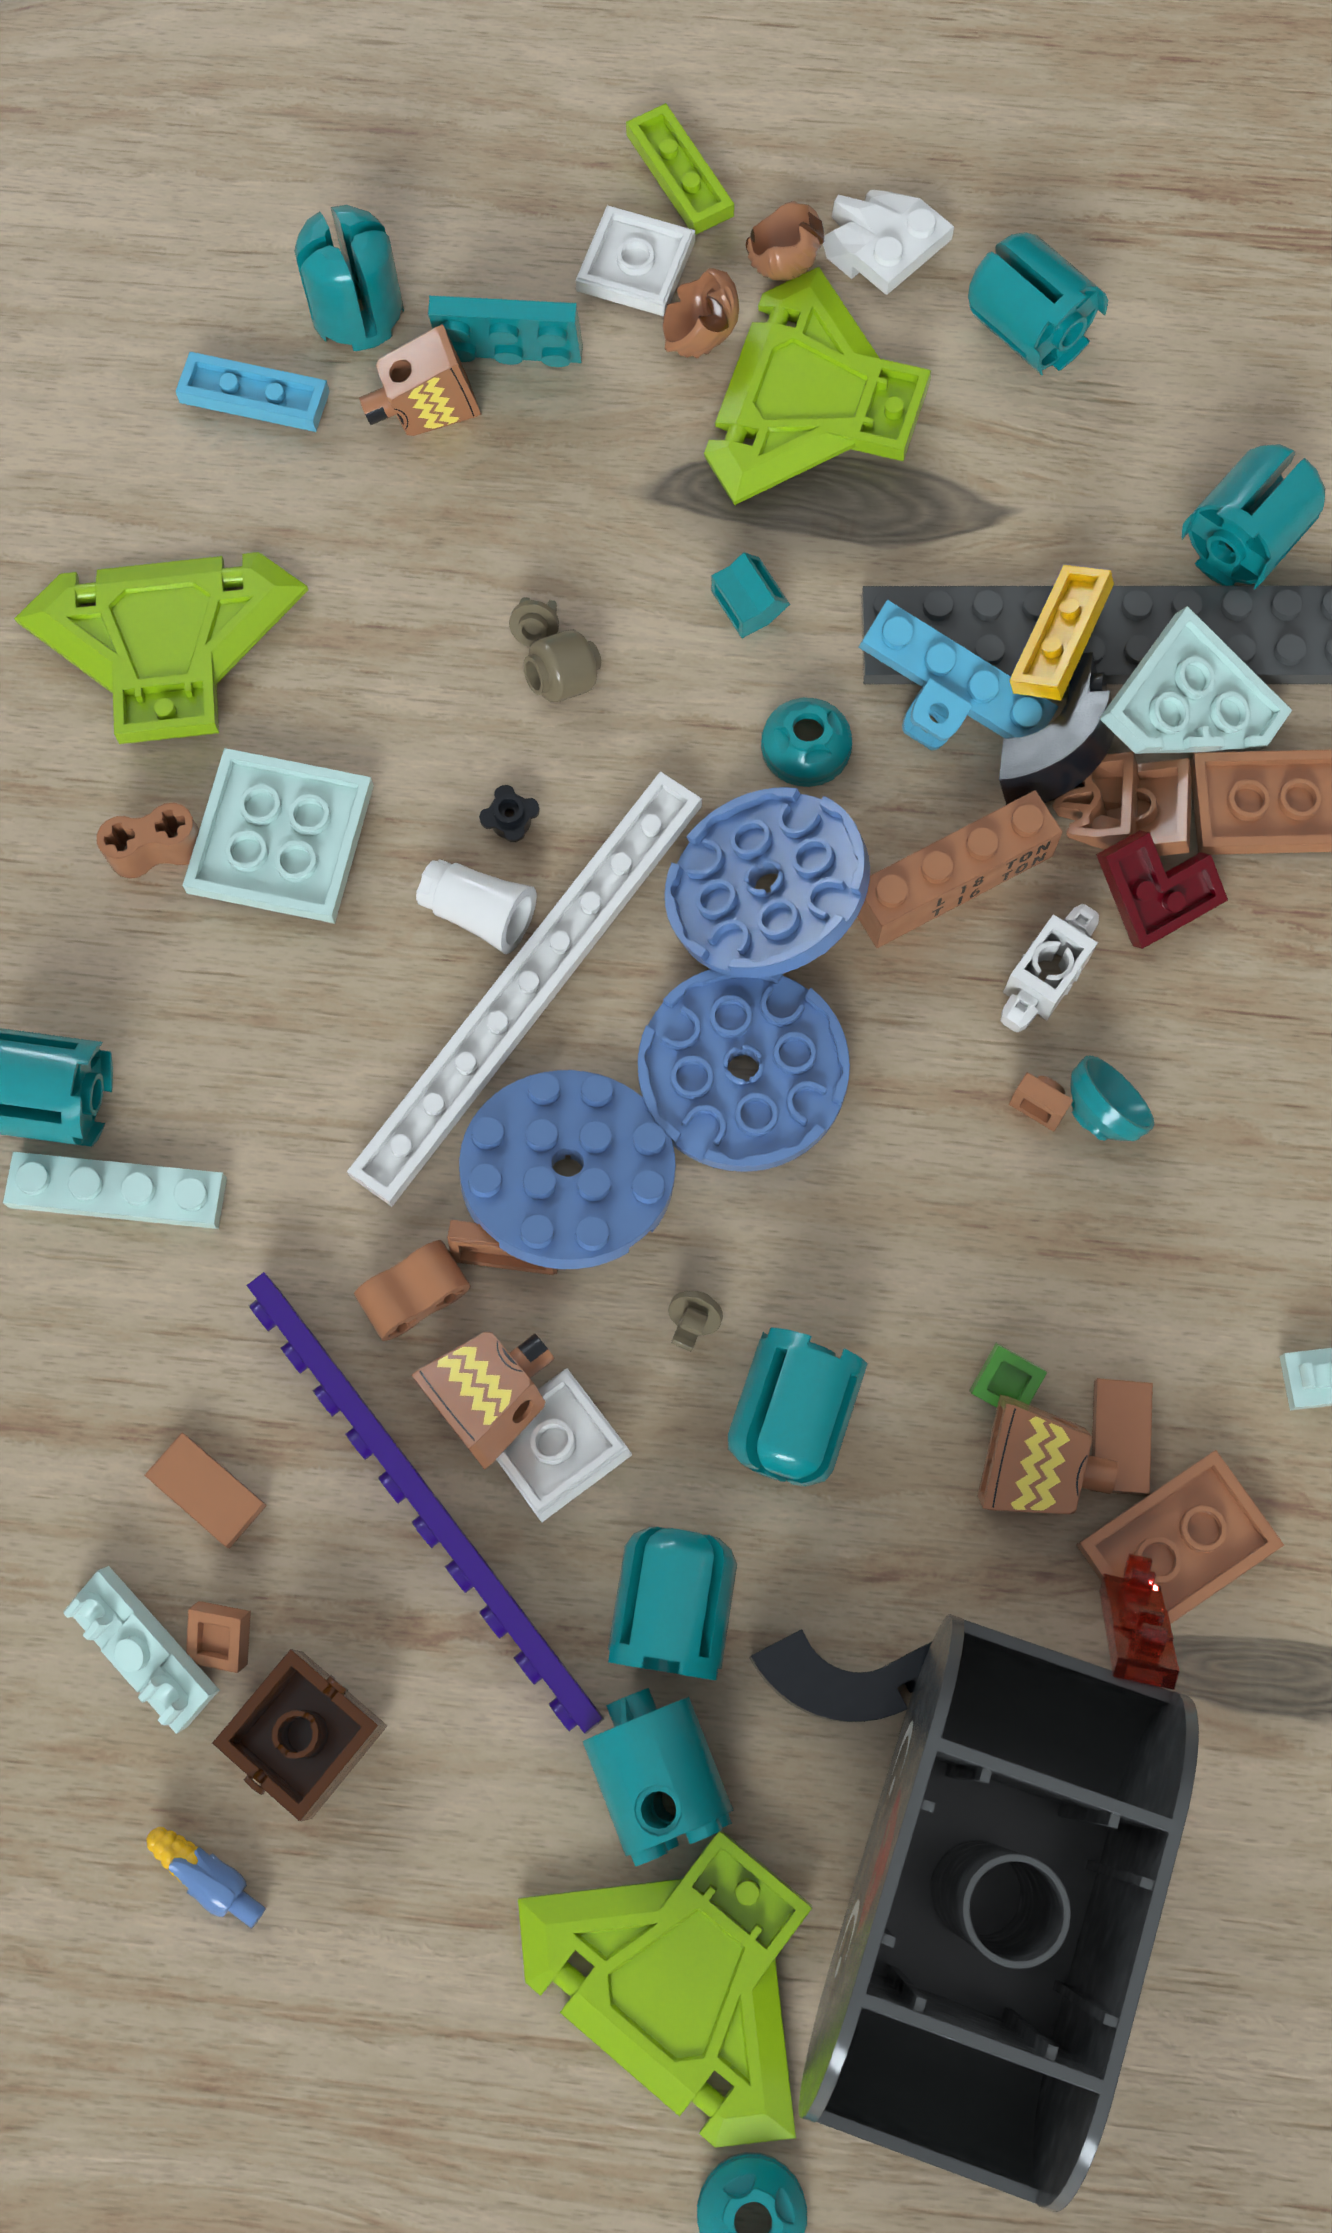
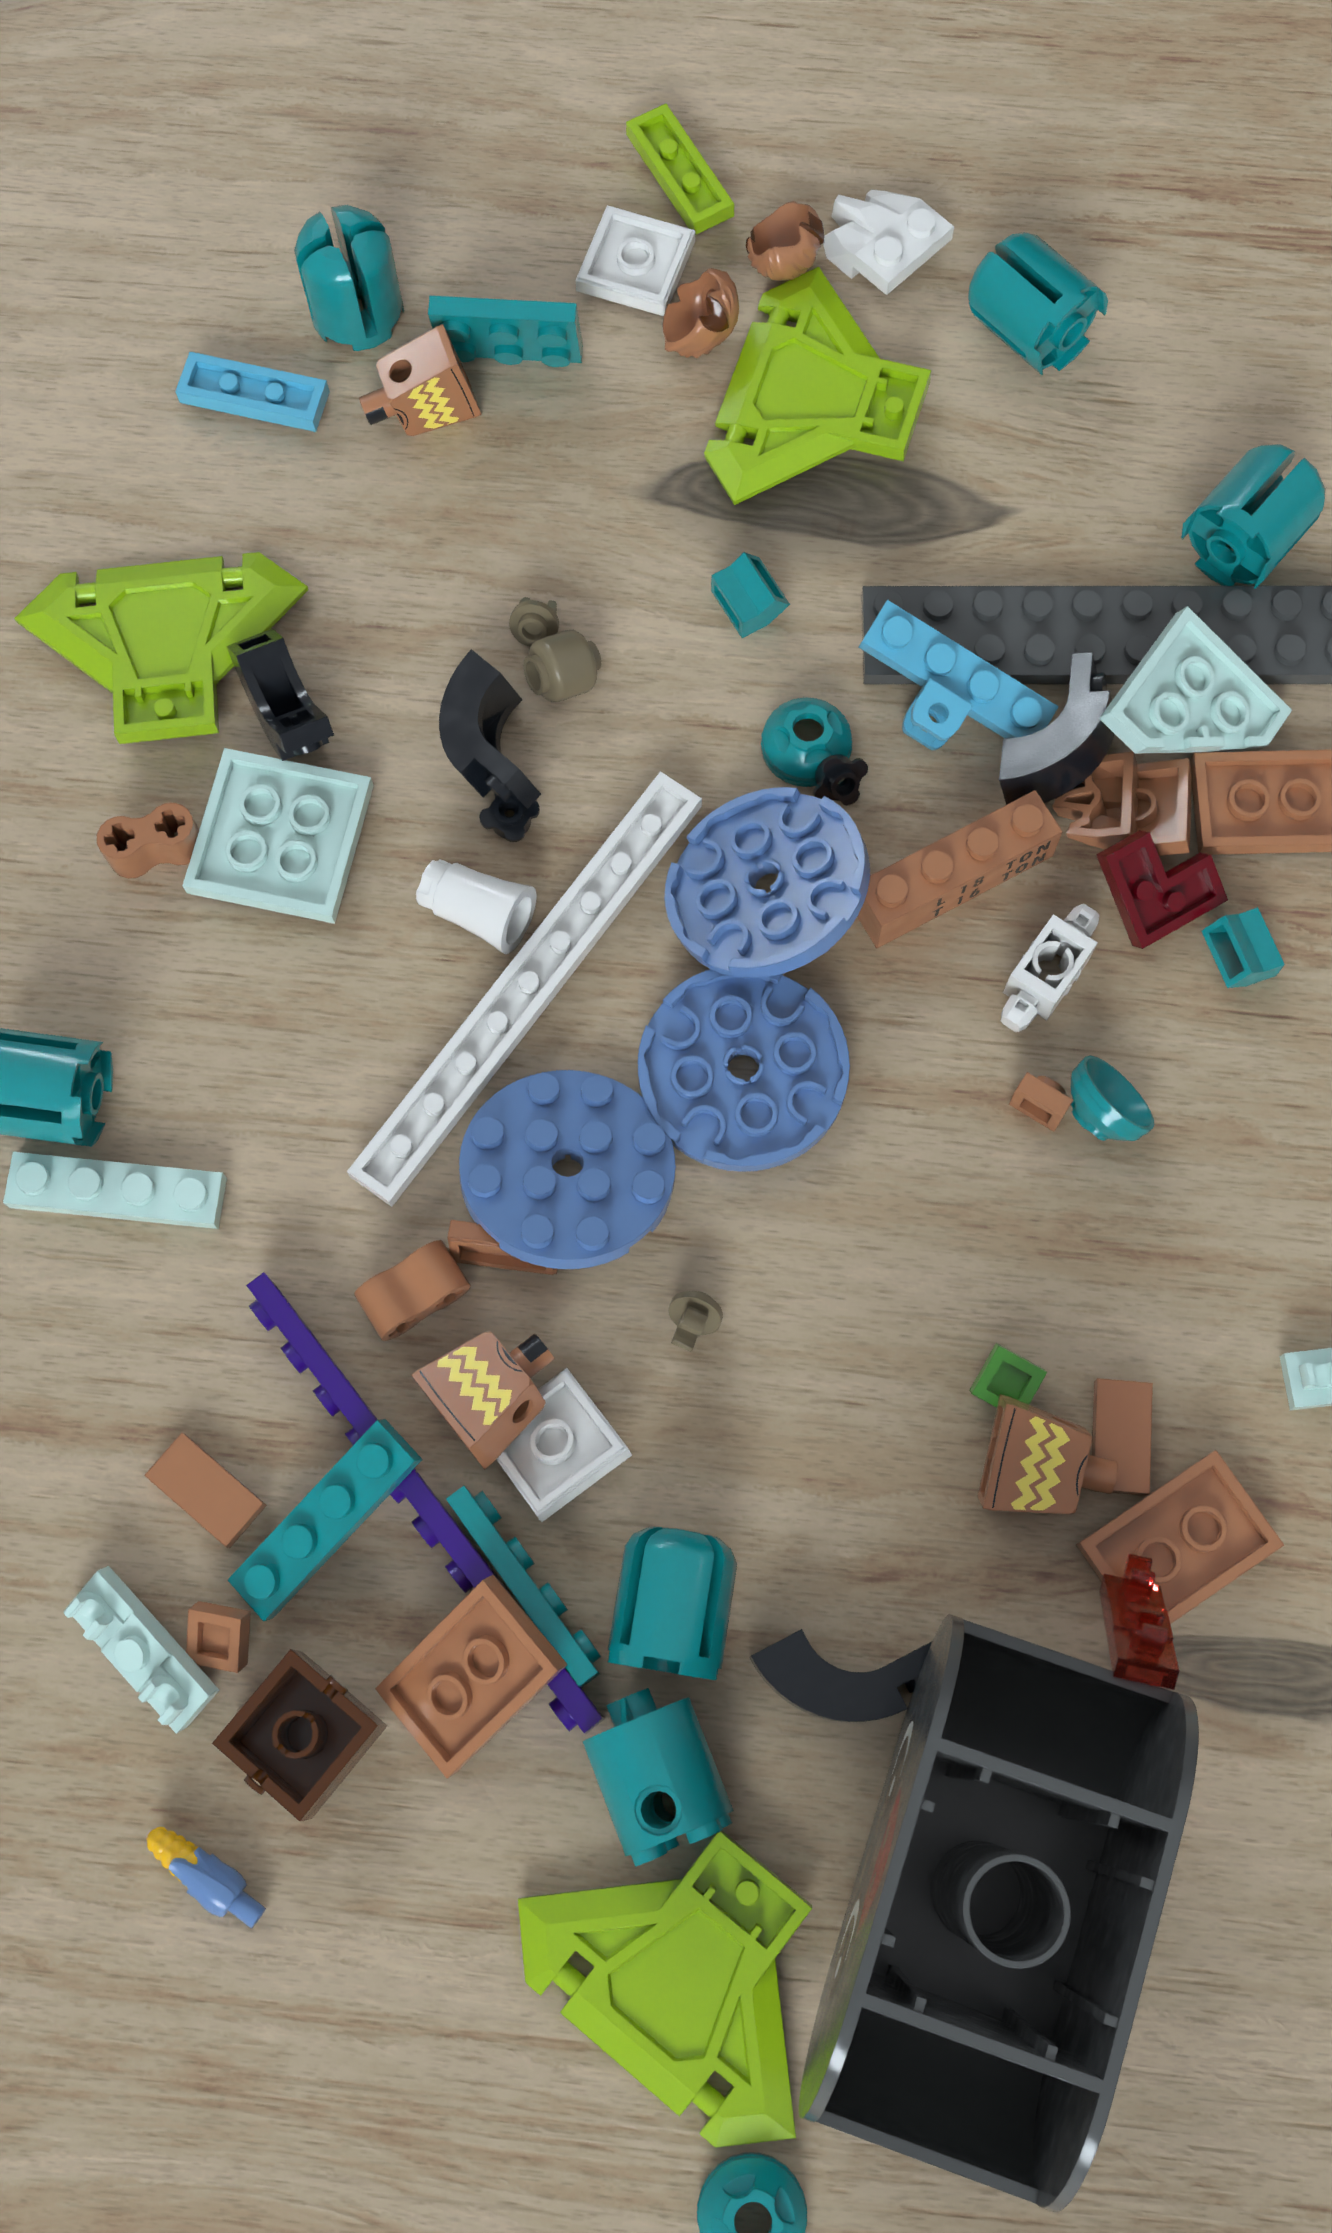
teal cylinder [727,1327,868,1487] -> none
yellow plate [1009,565,1114,701] -> none
none -> black arch [226,629,334,761]
none -> teal plate [228,1419,423,1622]
none -> nougat plate [375,1575,568,1779]
none -> black arch [439,649,541,809]
none -> teal plate [446,1486,601,1688]
none -> black plate [813,754,868,806]
none -> teal piece [1201,907,1285,988]

